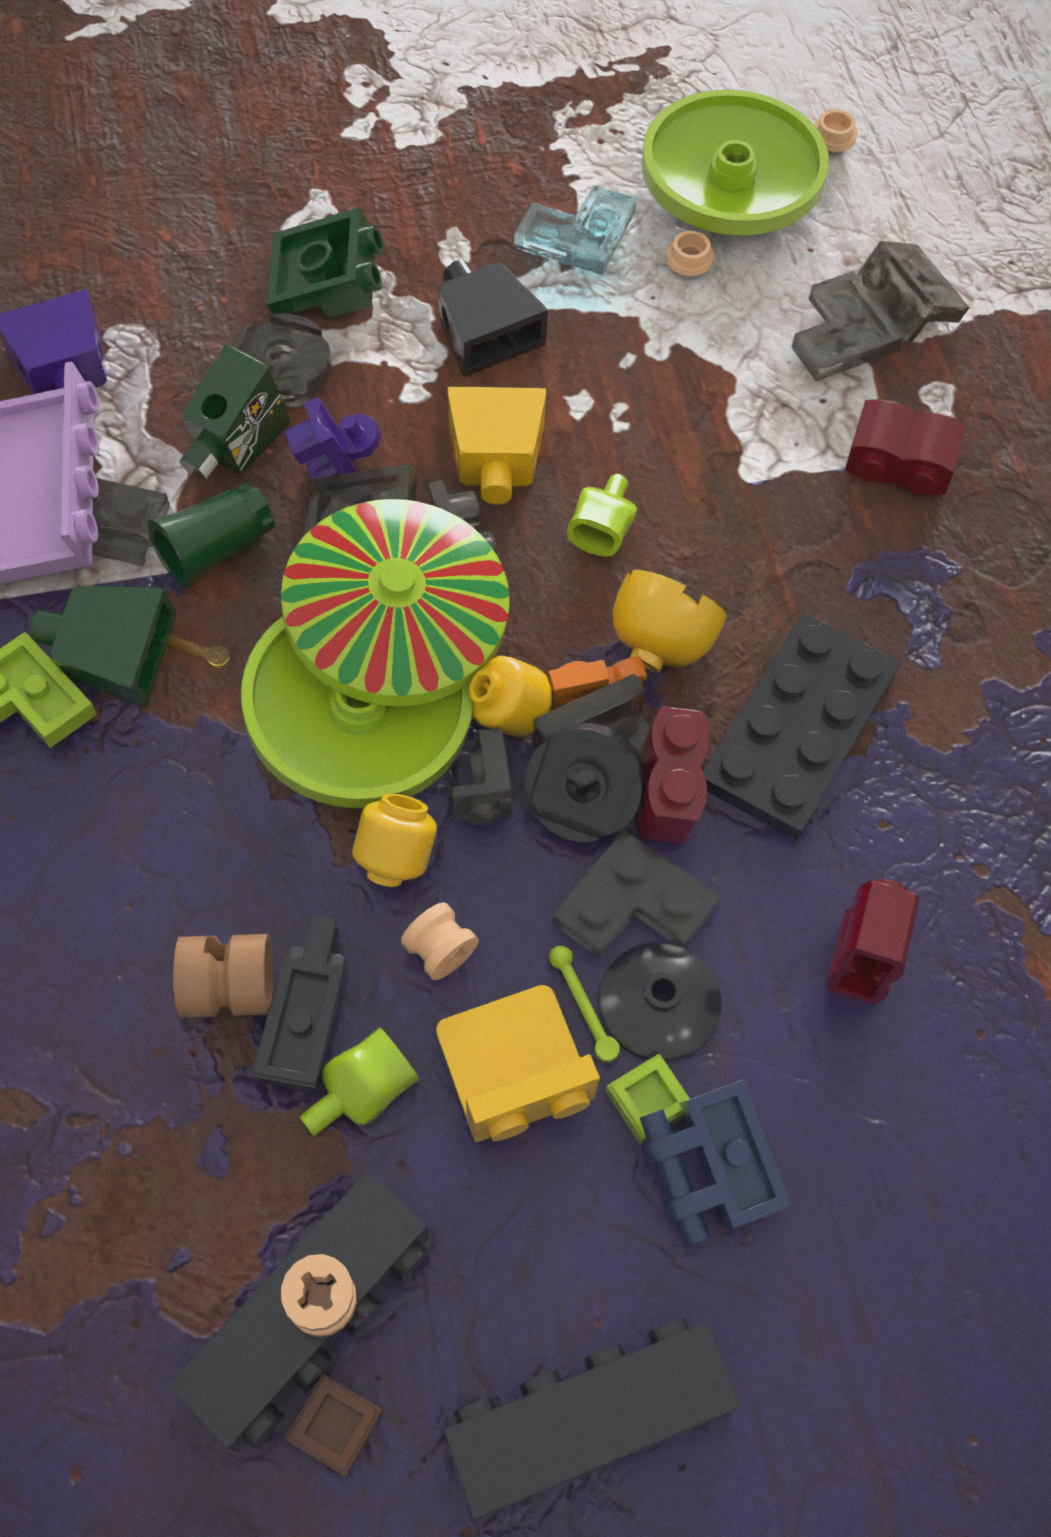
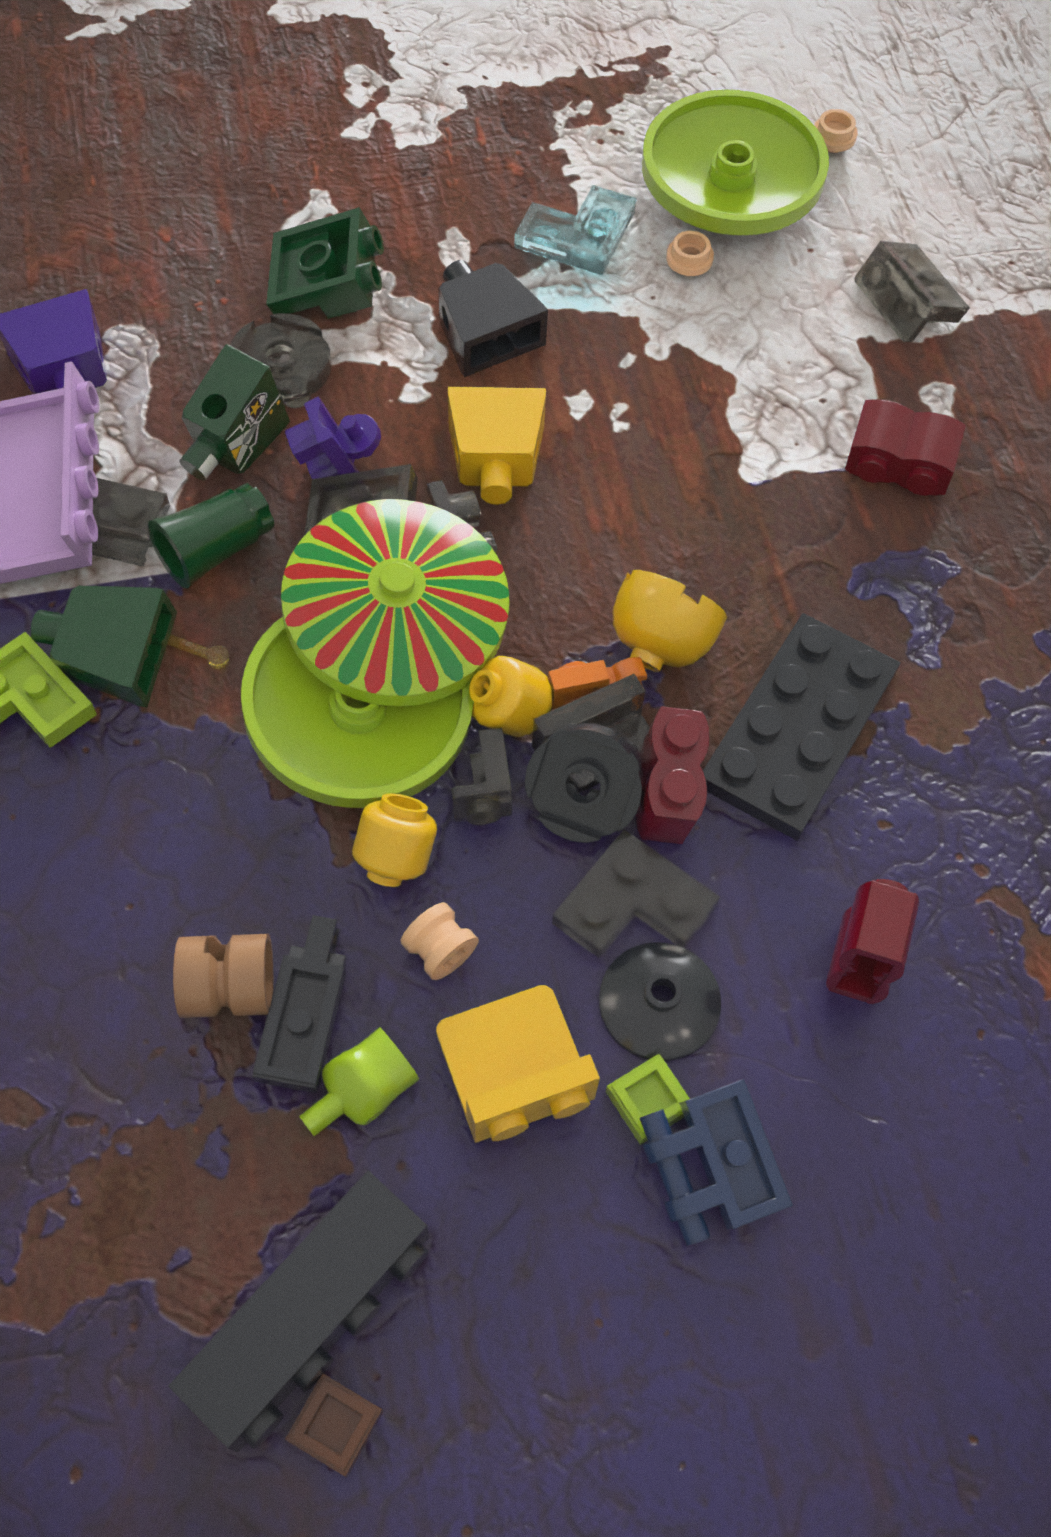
light nougat wheel [281,1254,357,1337] -> none
black brick [444,1318,742,1521] -> none
lime hinge [549,945,620,1064] -> none
lime piece [567,474,637,557] -> none
clear smoke plate [791,271,904,381] -> none

